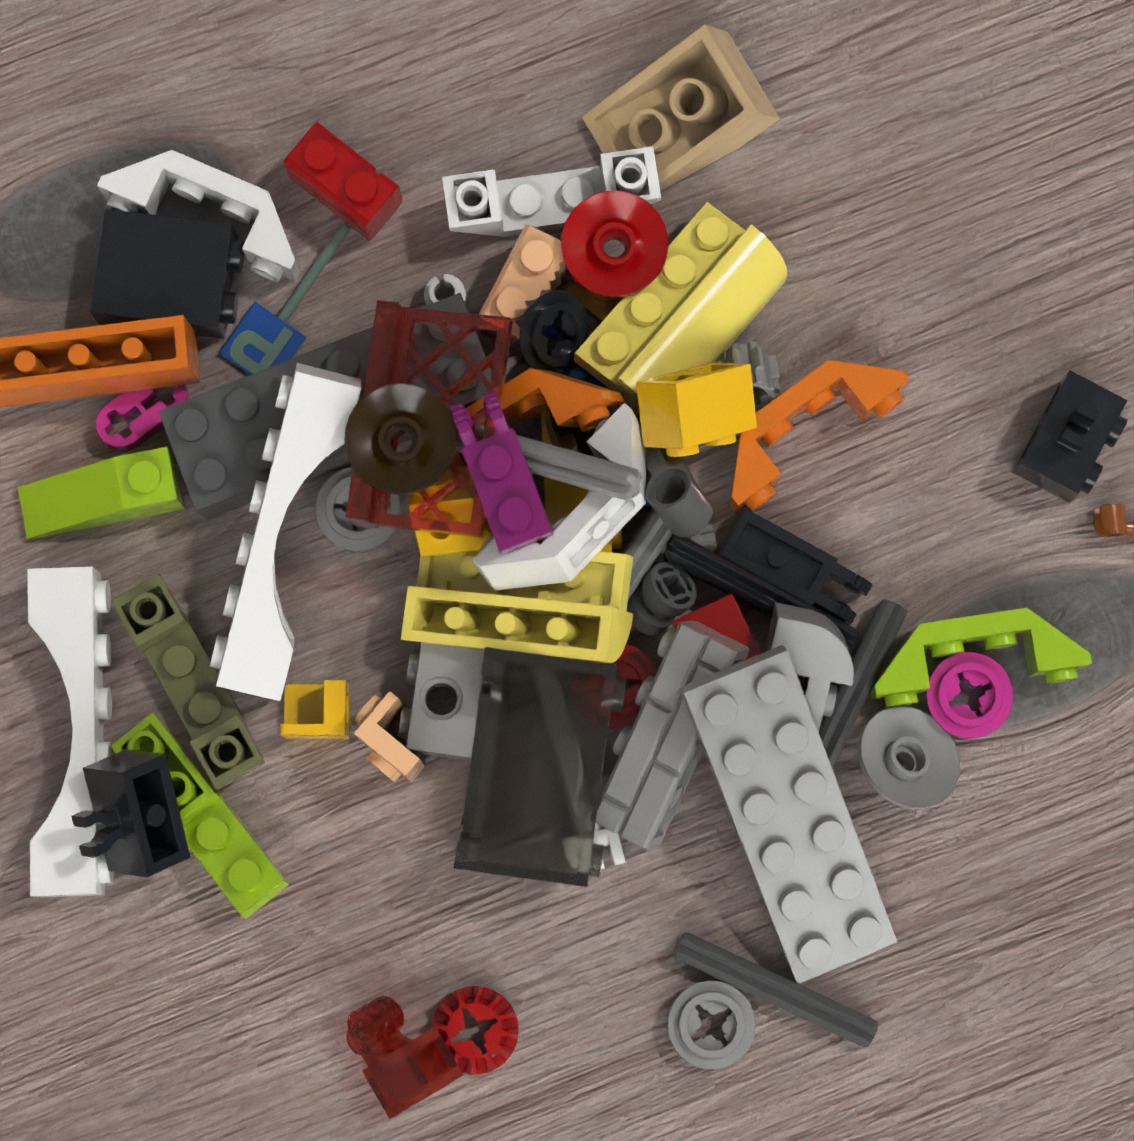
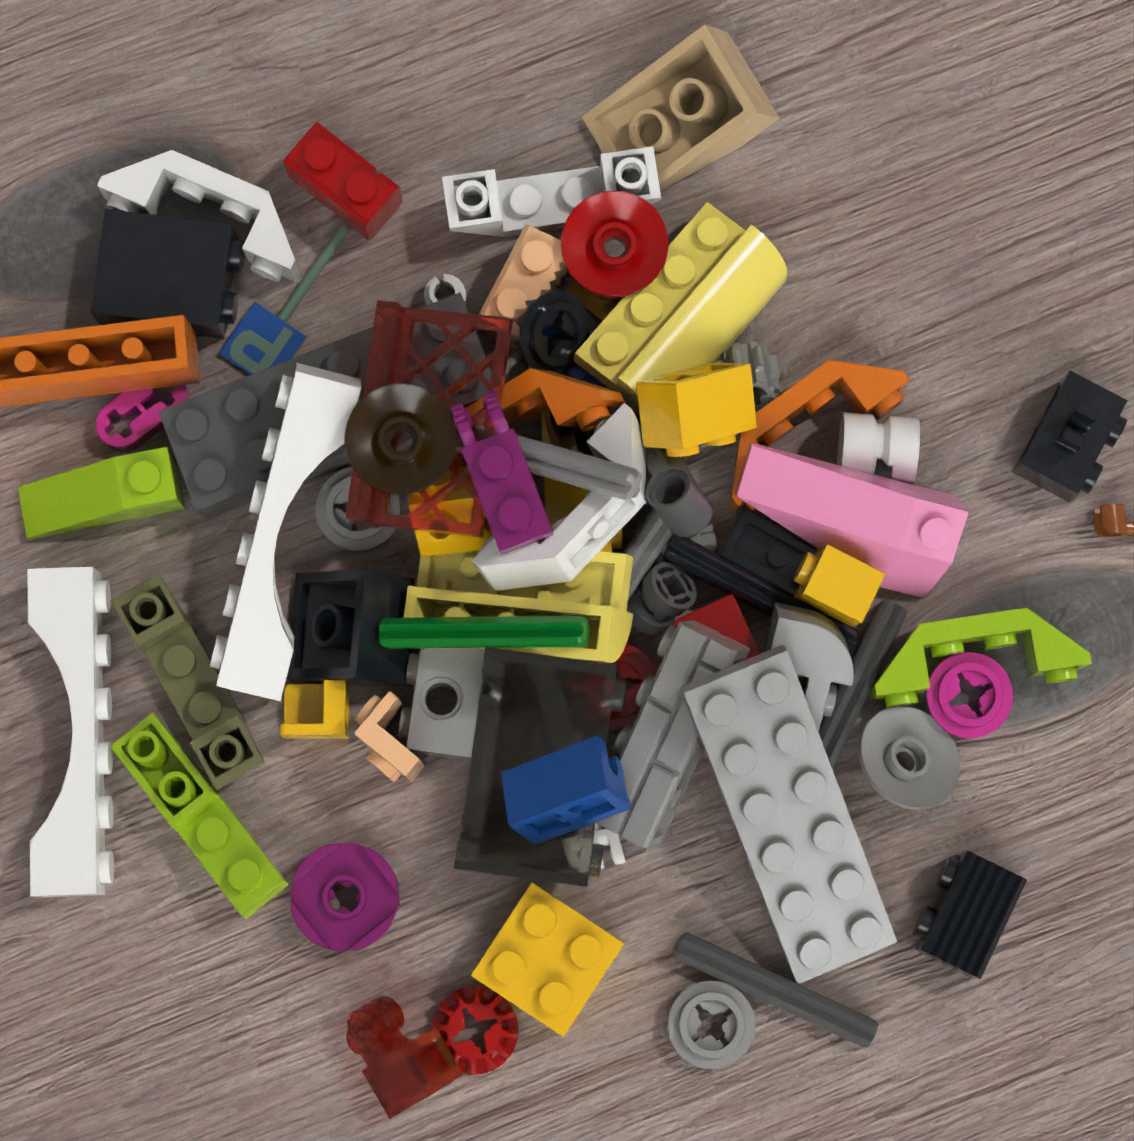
black brick [71,749,191,878] -> none
none -> black slope [286,569,414,687]
none -> magenta plate [290,843,400,952]
none -> green axle [379,616,590,649]
none -> yellow brick [471,883,624,1037]
none -> blue hinge [501,735,631,845]
none -> bright pink wedge [735,443,969,598]
none -> yellow brick [793,544,886,627]
none -> white wheel [837,412,920,485]
none -> black brick [912,850,1027,979]

